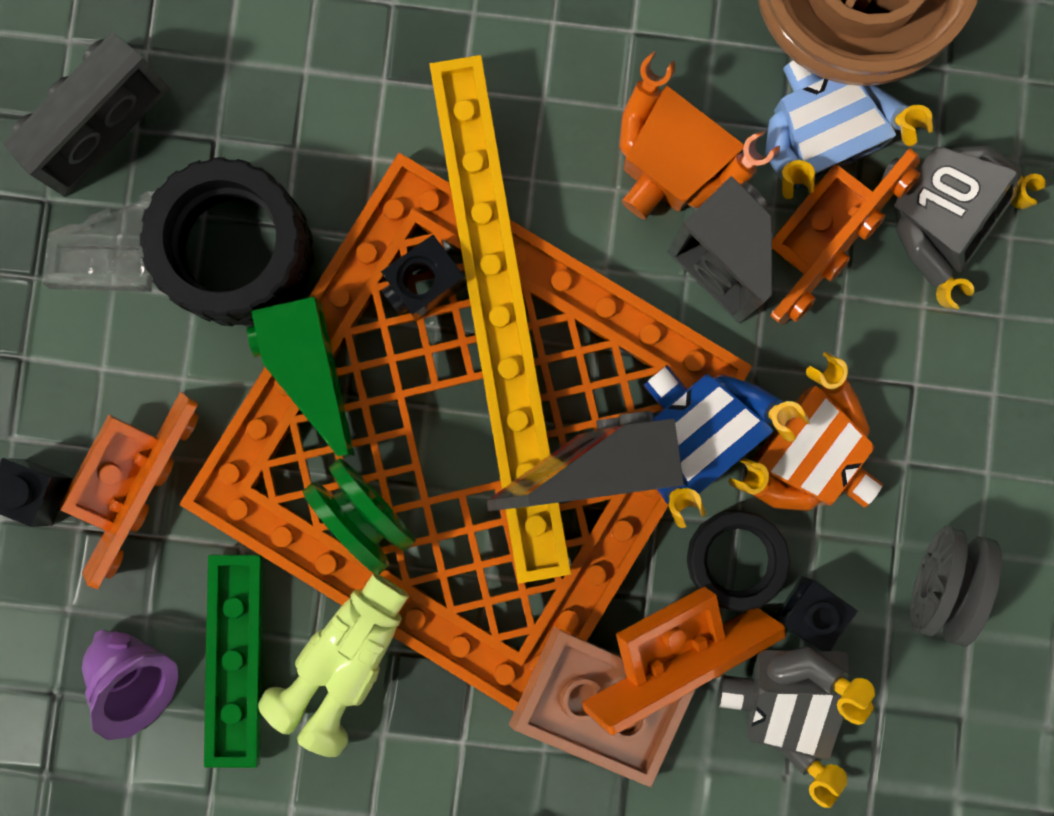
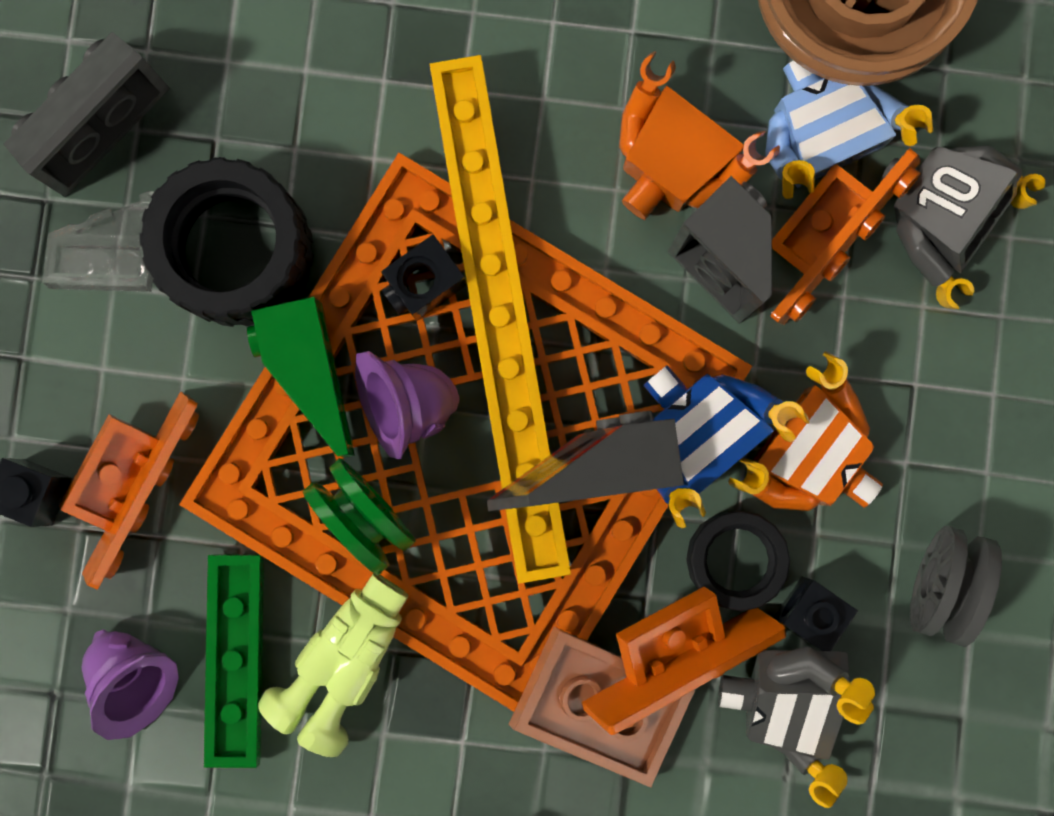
none -> medium lavender piece [355,351,460,459]

